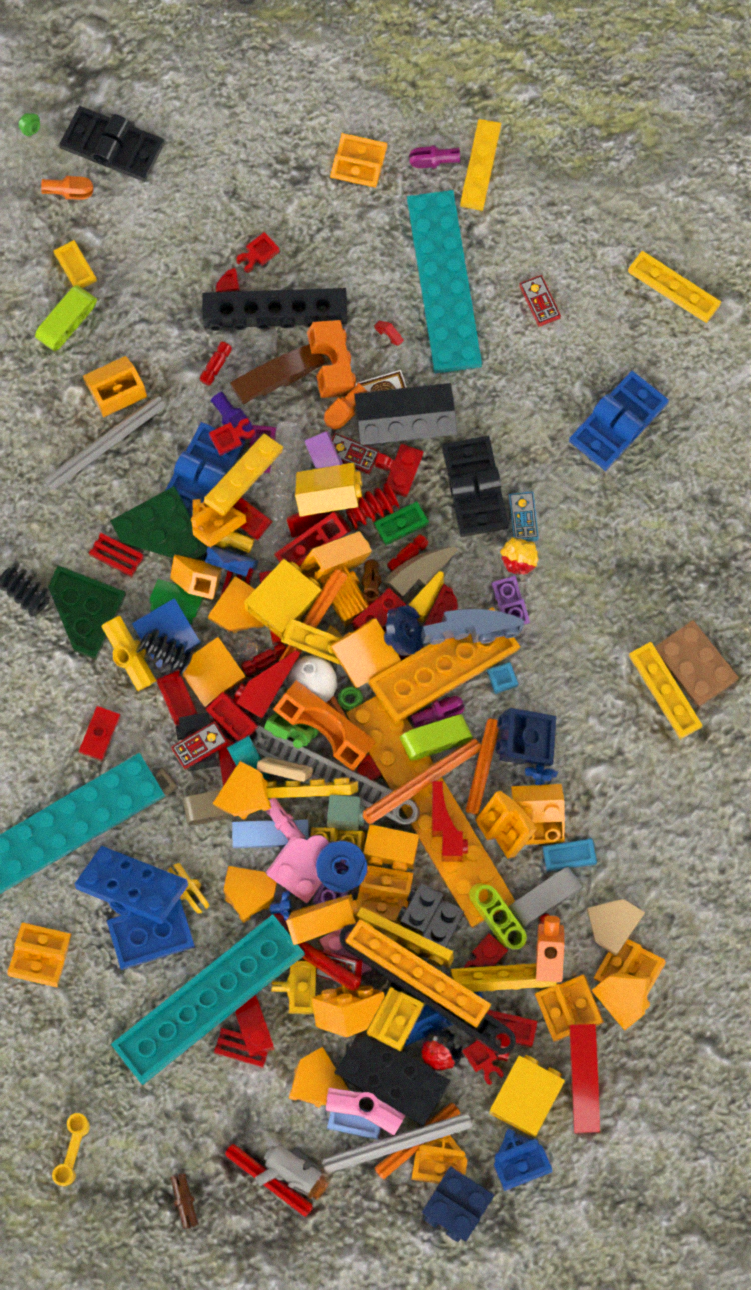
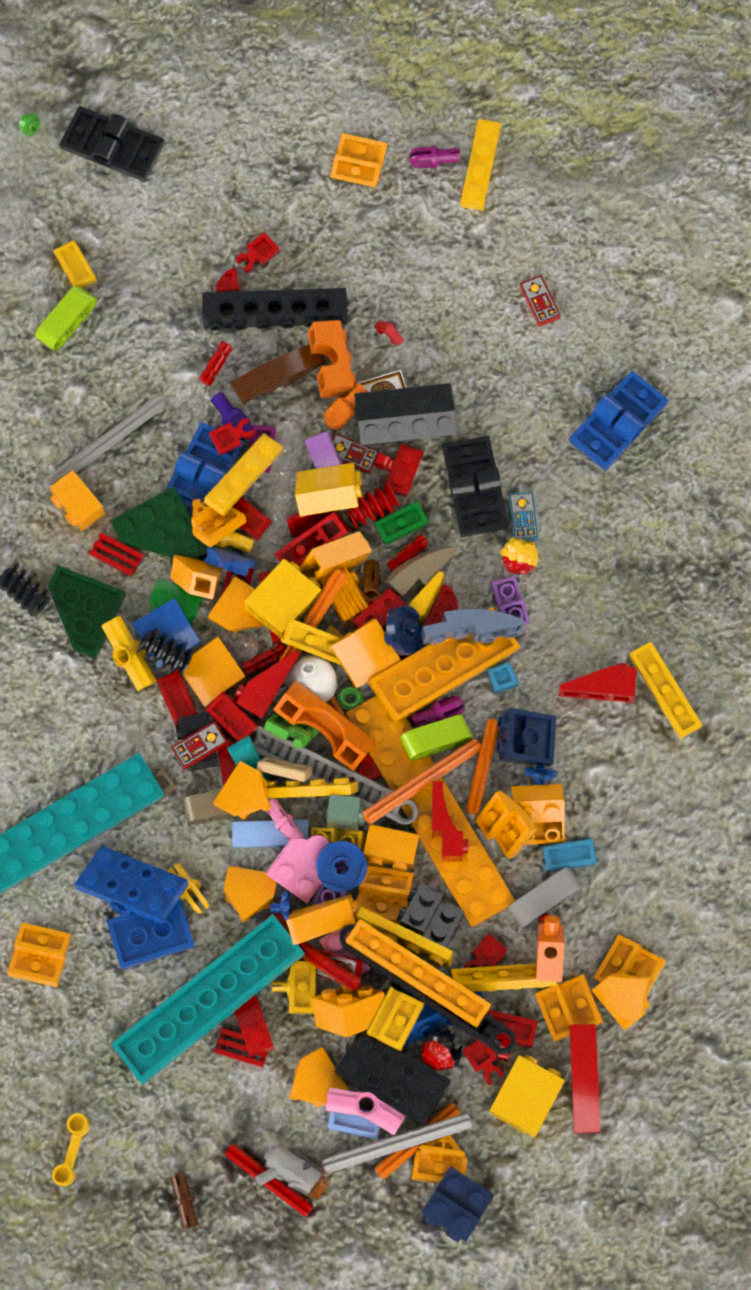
orange arm [41,176,94,200] -> none
red plate [79,706,121,762] -> none
light orange slope [83,356,147,418] -> none
teal plate [407,190,482,374] -> none
lime beam [469,883,527,949] -> none
blue slope [494,1129,552,1191] -> none
tan slope [587,899,645,956] -> none
yellow plate [628,251,721,323] -> none
medium nougat plate [655,620,739,708] -> none
none -> light orange brick [50,470,105,531]
none -> red slope [558,663,637,703]

